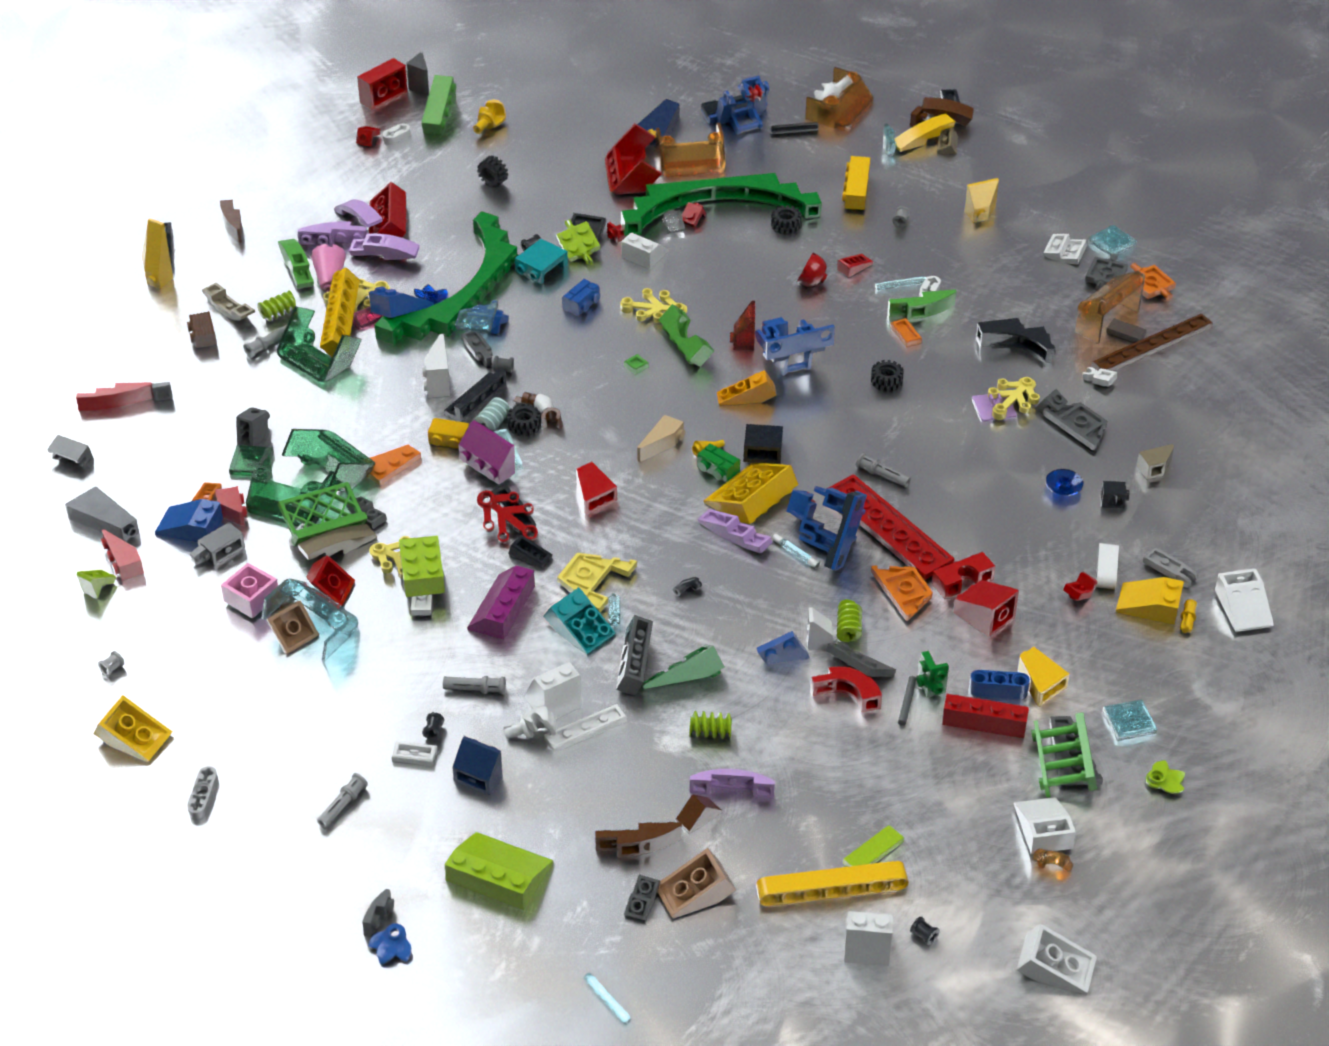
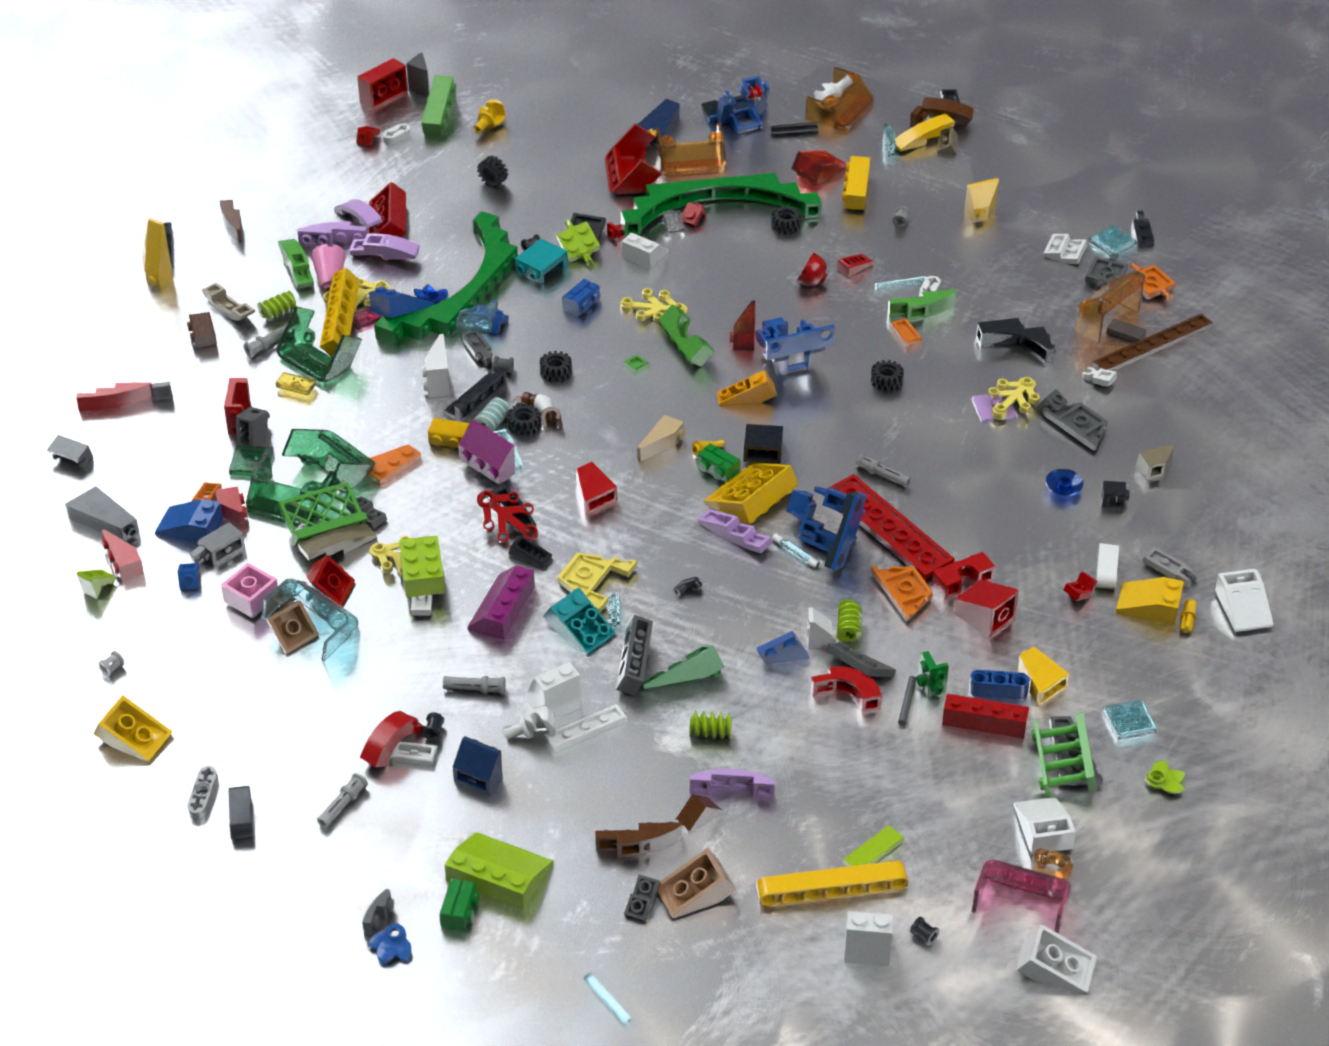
none -> blue bracket [177,562,200,590]
none -> red panel [224,378,252,434]
none -> beam [228,785,253,840]
none -> clear yellow plate [275,372,316,395]
none -> red arch [359,710,425,767]
none -> green brick [439,879,480,931]
none -> black tyre [540,351,572,383]
none -> clear red slope [791,150,847,185]
none -> clear pink windscreen [972,859,1072,934]
none -> black hinge [1132,211,1155,246]

